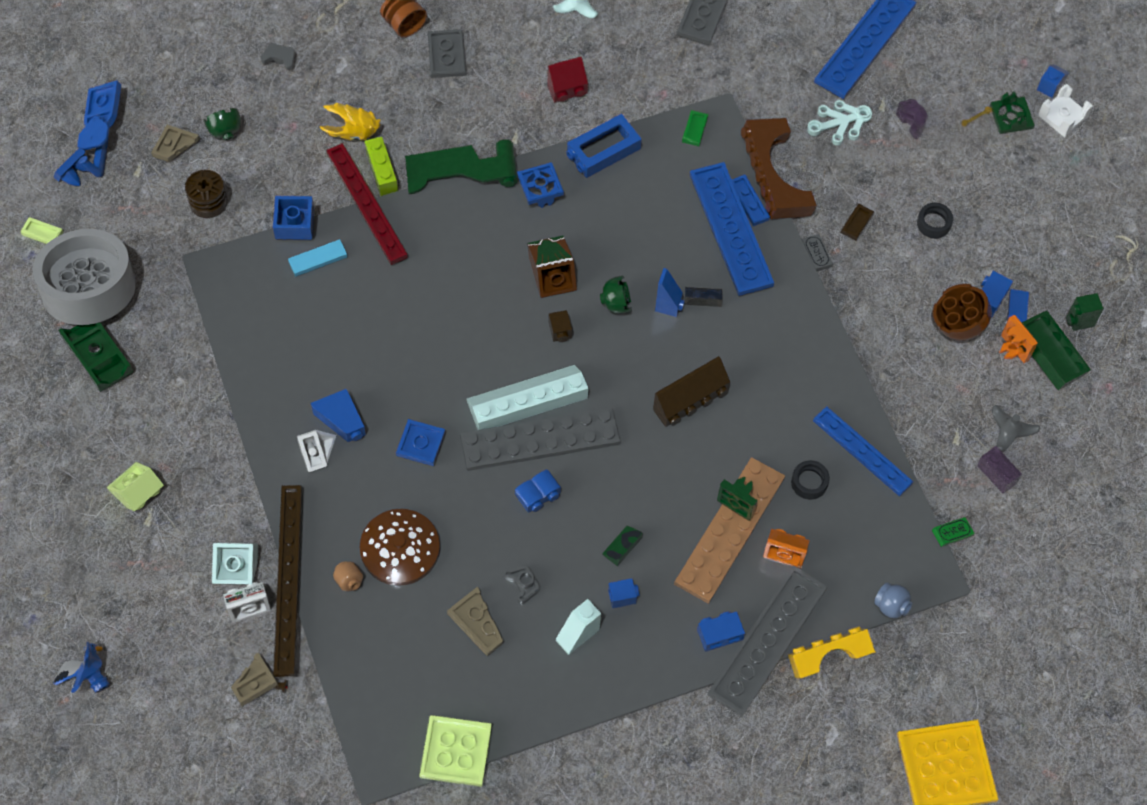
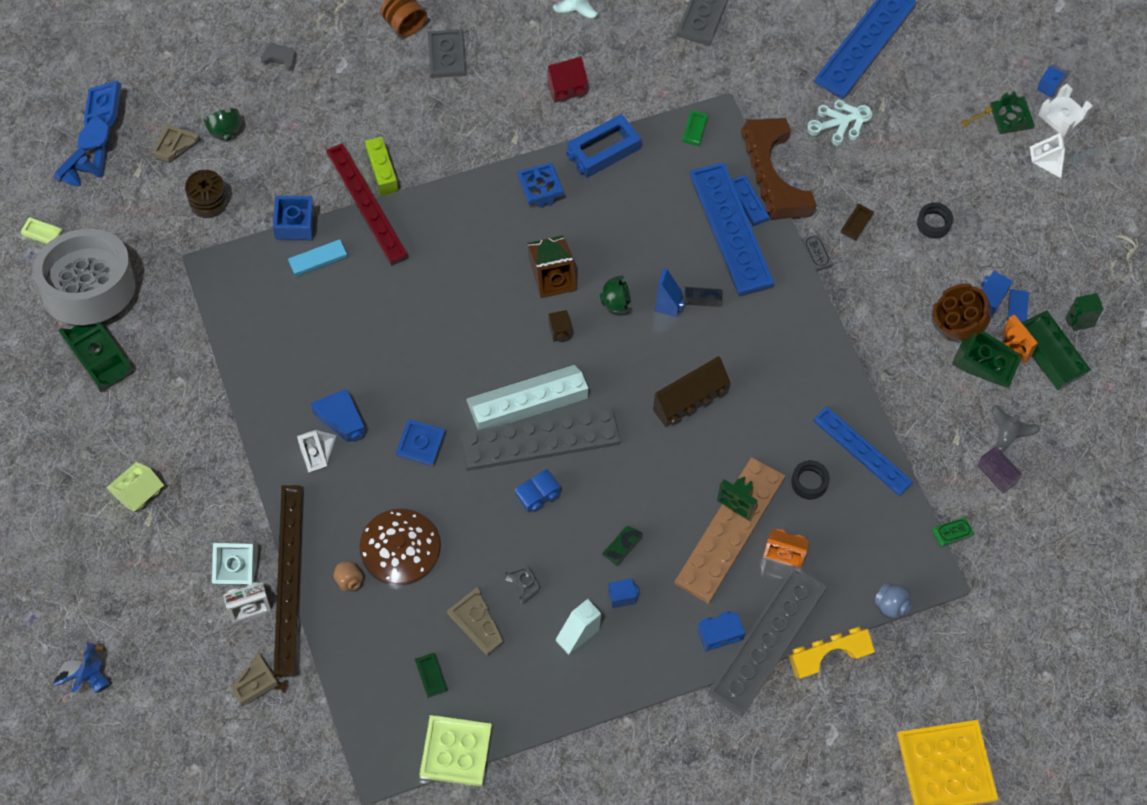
yellow head [320,103,381,141] -> none
dark green door [405,139,518,194] -> none
clear purple cylinder [896,99,928,140] -> none
none -> dark green tile [415,653,447,698]
none -> dark green slope [952,331,1022,388]
none -> white slope [1030,133,1065,178]

